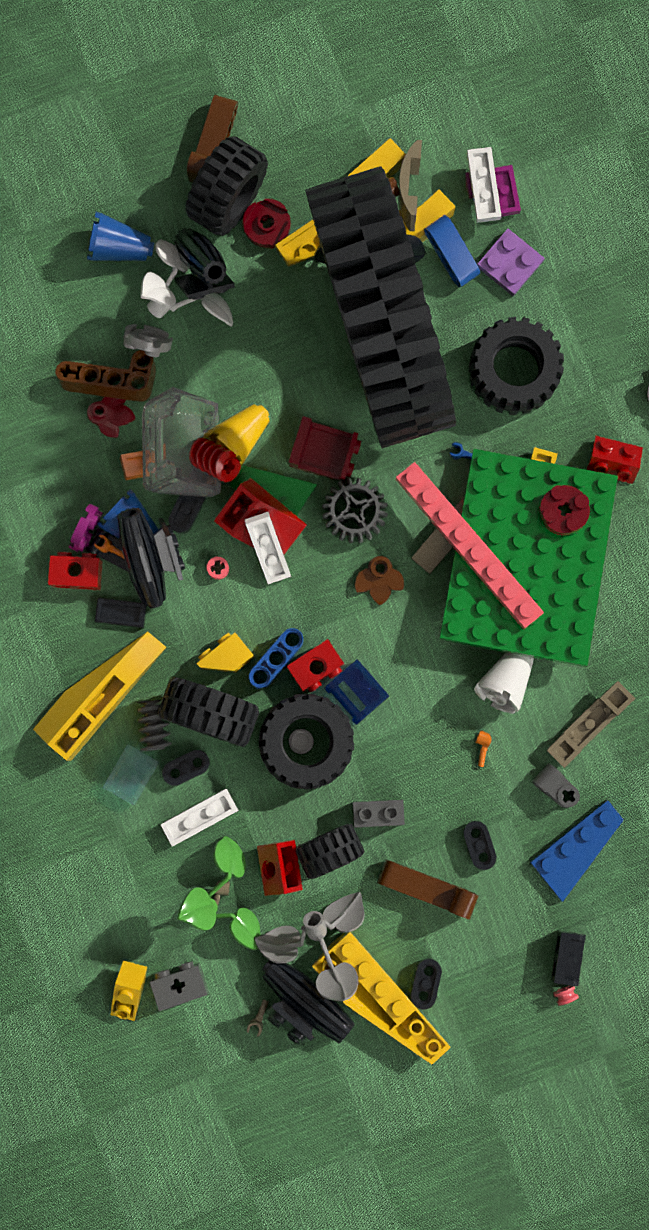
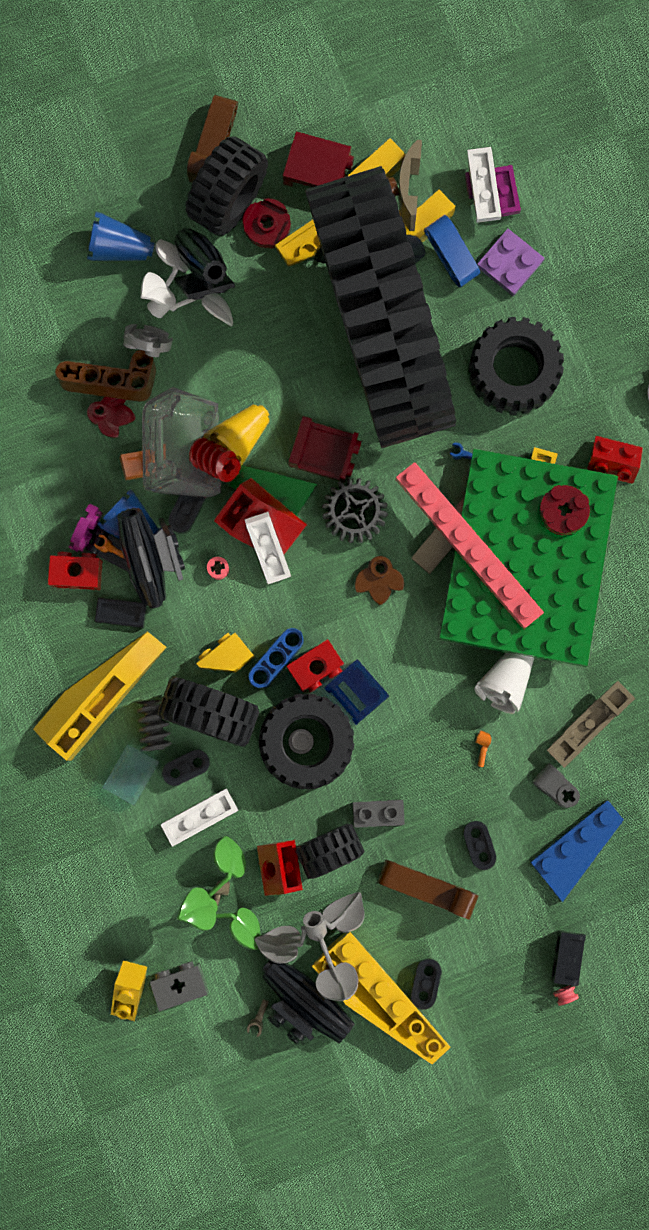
none -> dark red panel [283,131,354,187]

